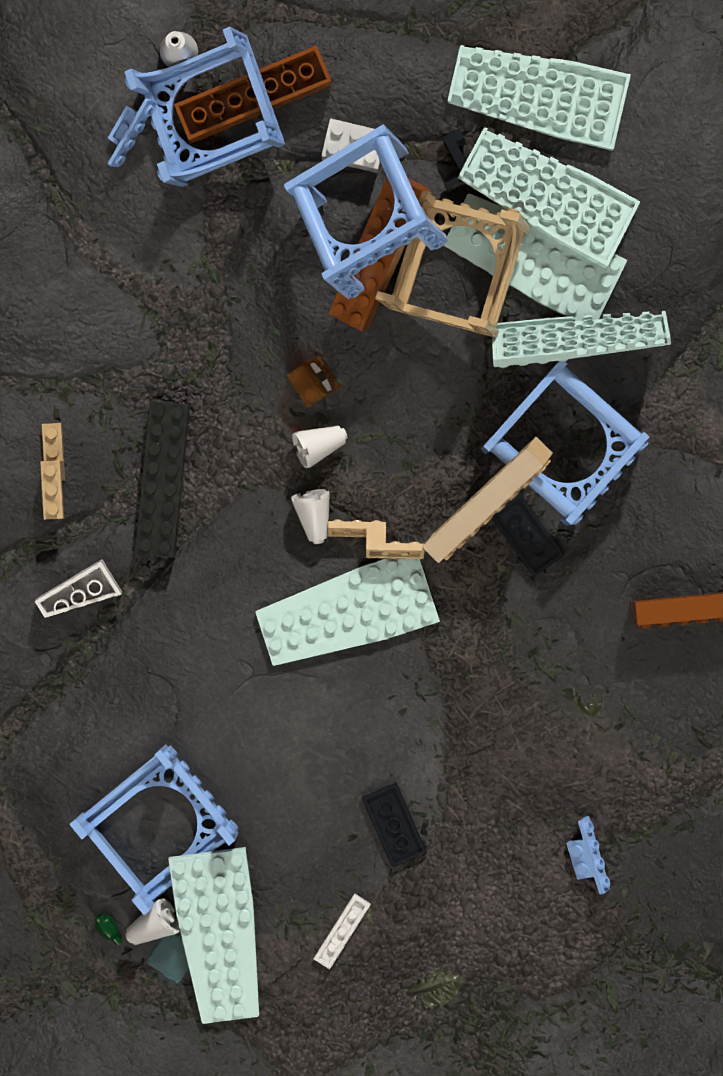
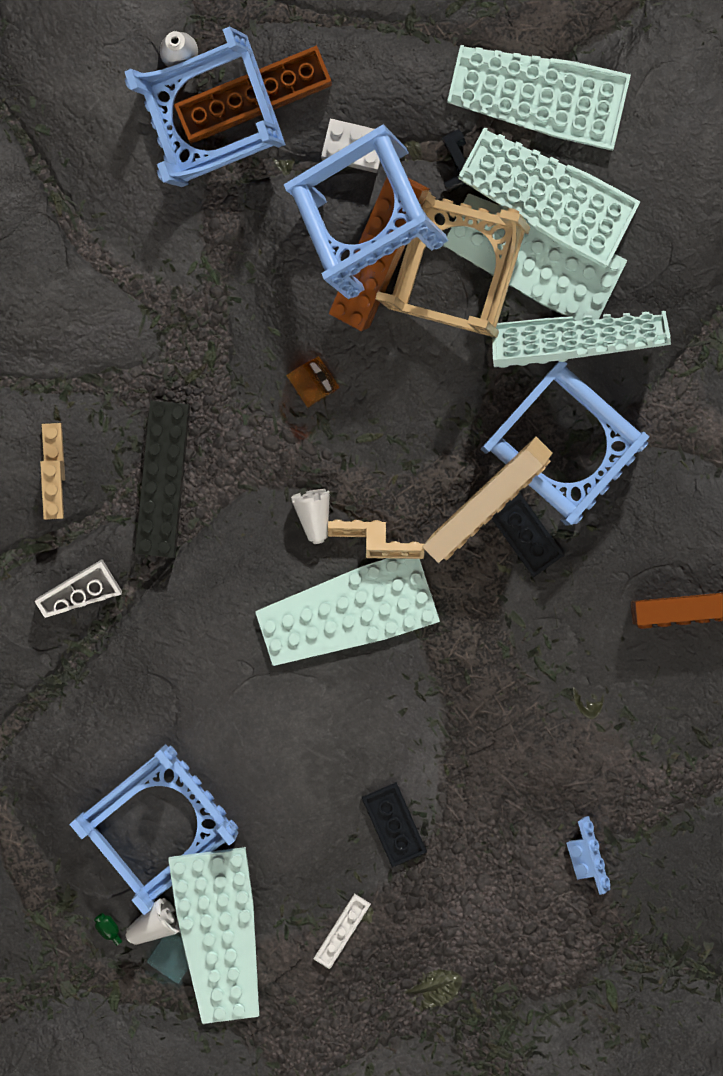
light blue bracket [108,98,156,167] -> none
white cone [292,426,348,469] -> none

